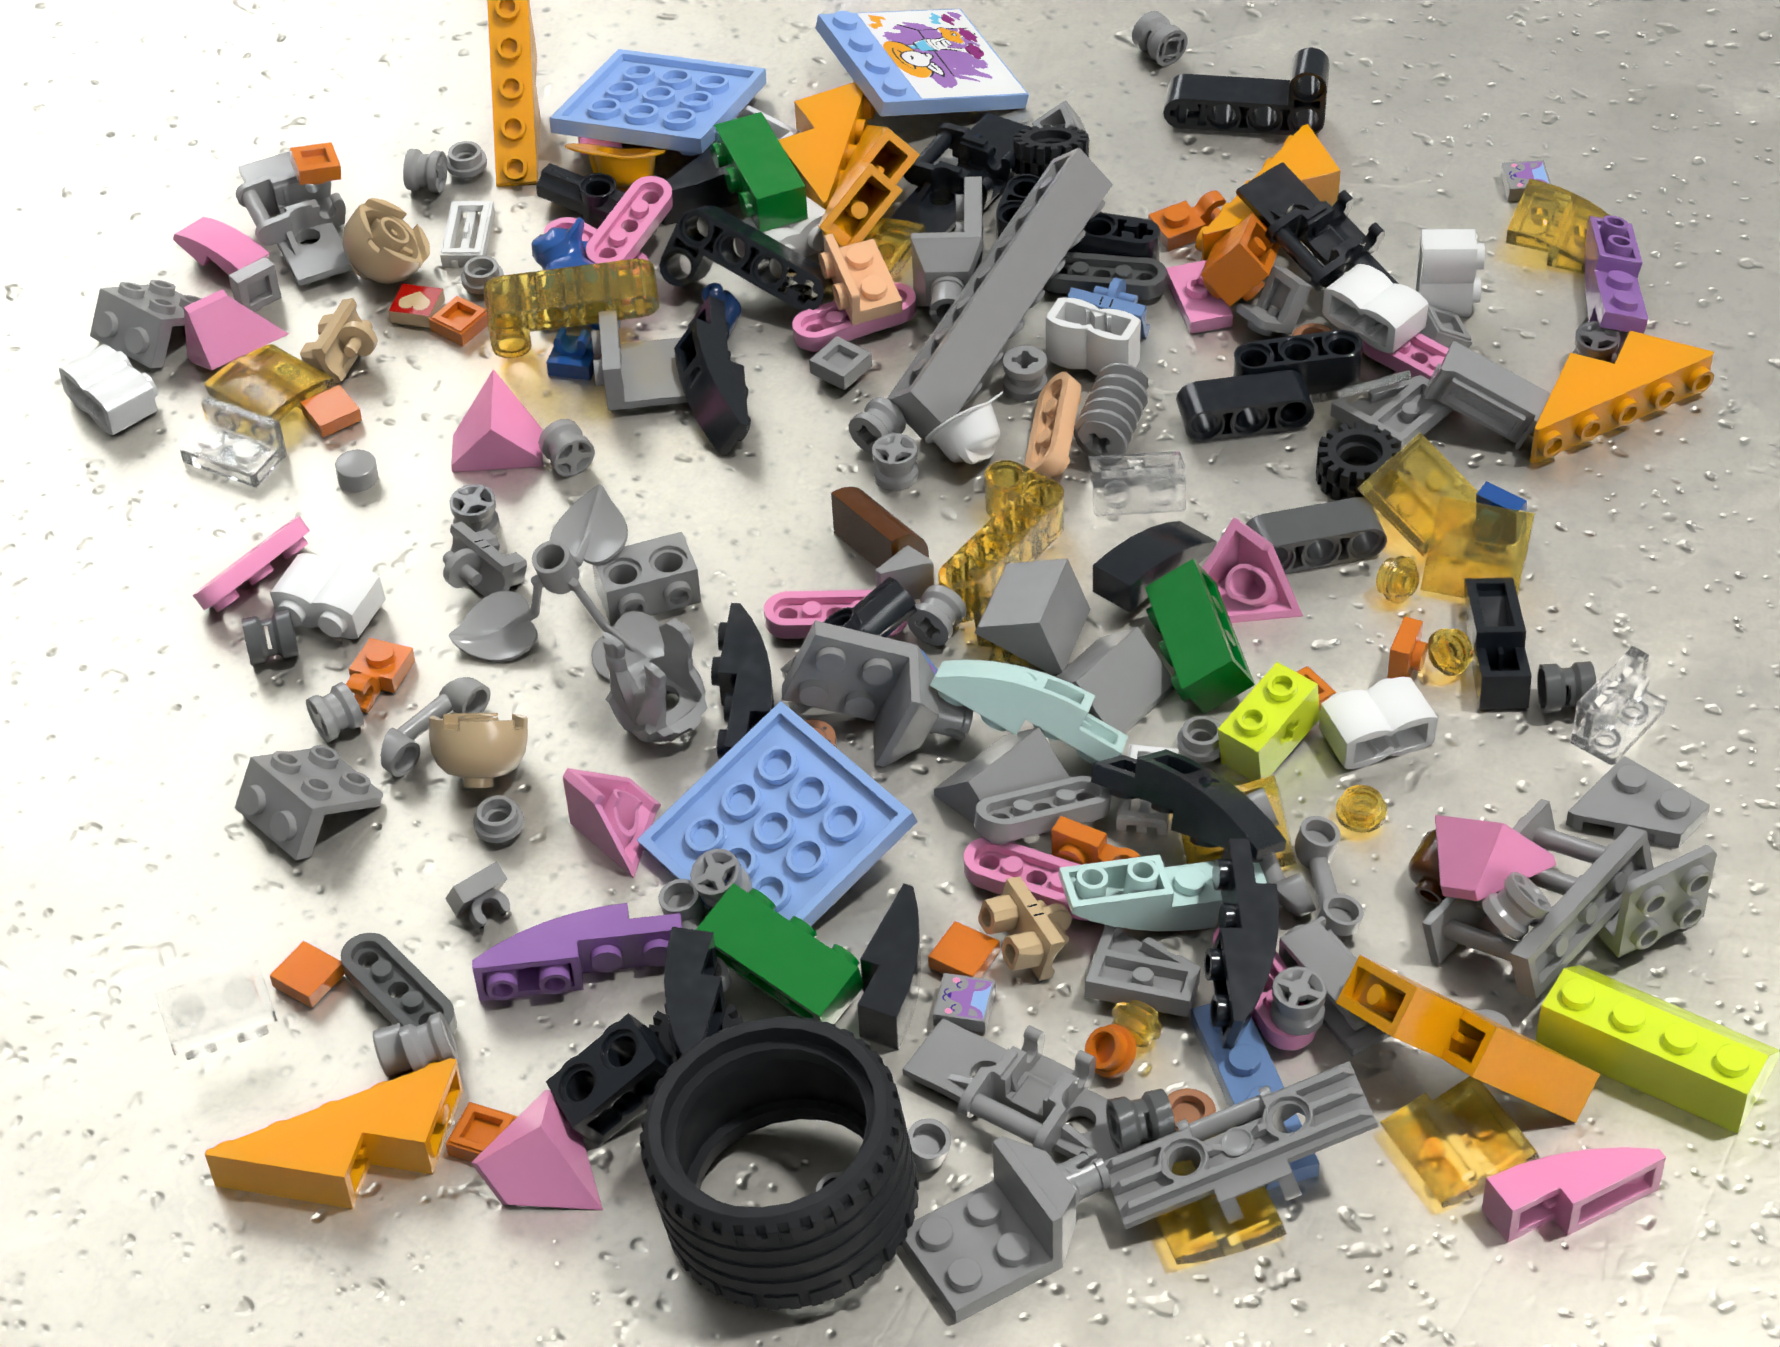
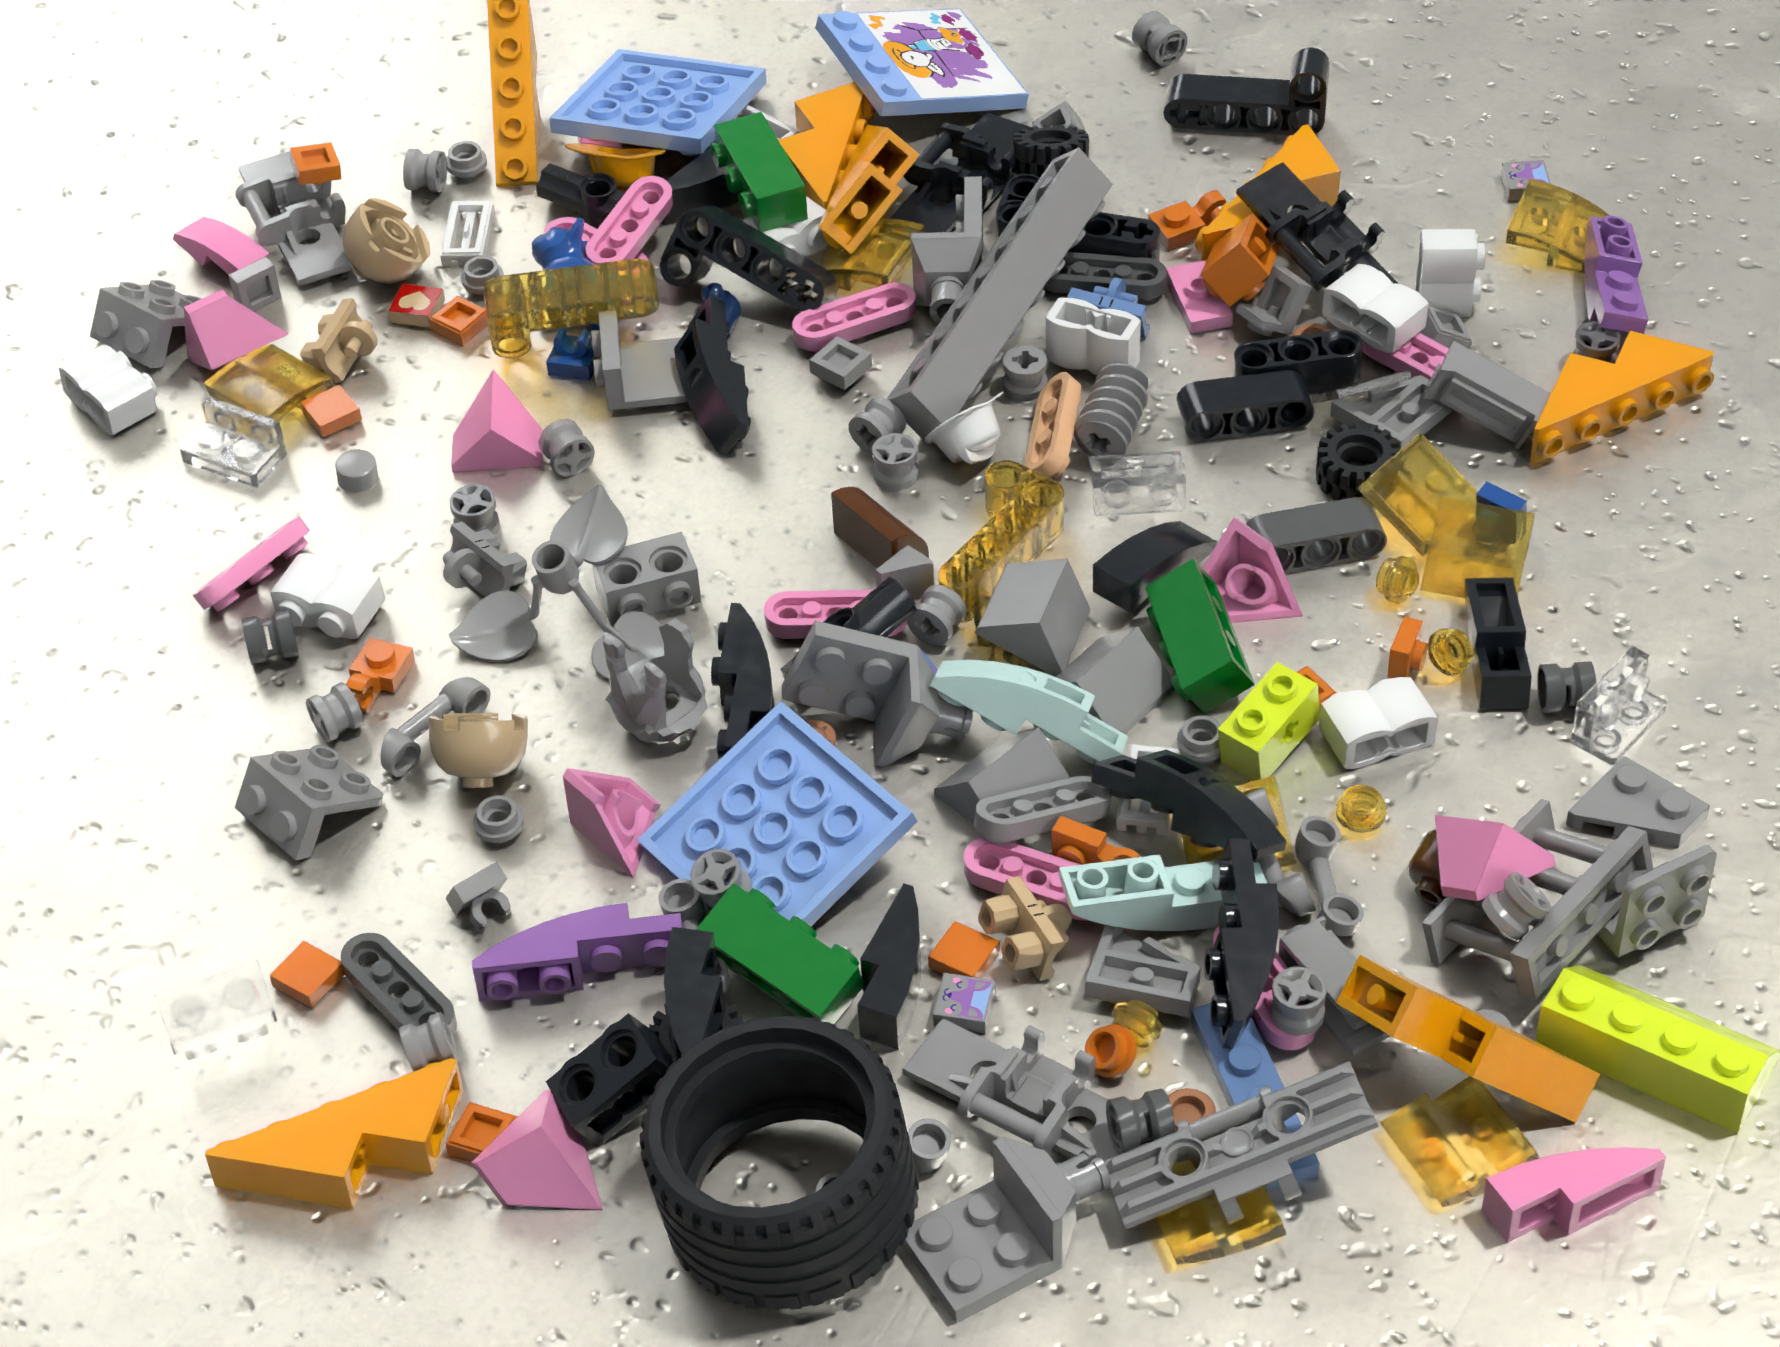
light grey piece [373,1023,412,1077] -> none
light nougat bracket [819,233,902,325] -> none

